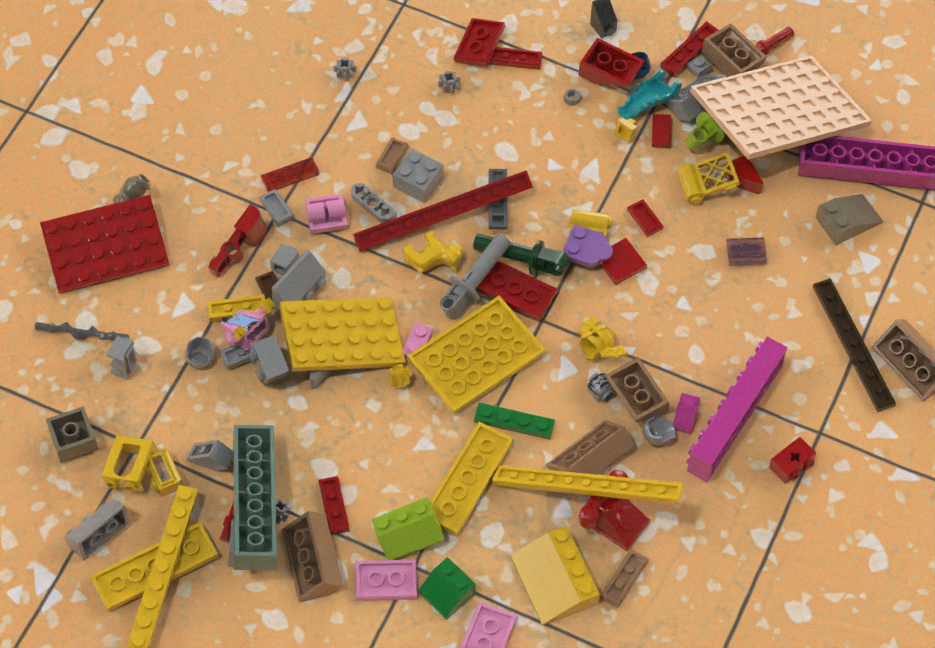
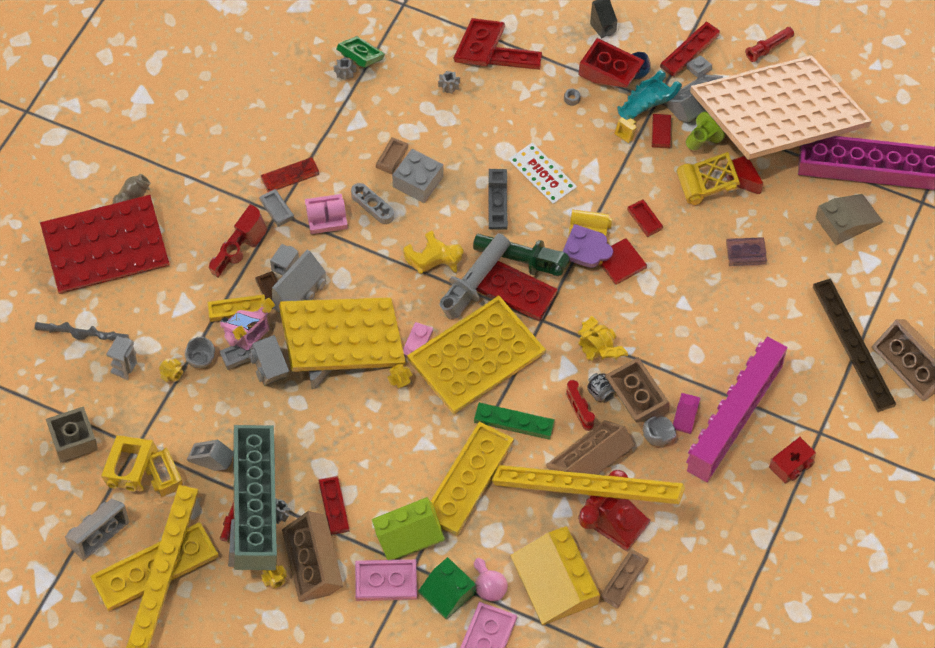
red plate [352,170,533,251] -> none
medium nougat slope [701,23,767,77] -> none
none -> yellow gear [159,358,183,383]
none -> yellow gear [261,565,287,589]
none -> green plate [336,36,385,67]
none -> bright pink hair [474,558,508,601]
none -> white sticker [508,143,577,204]
none -> red plate [566,380,595,431]

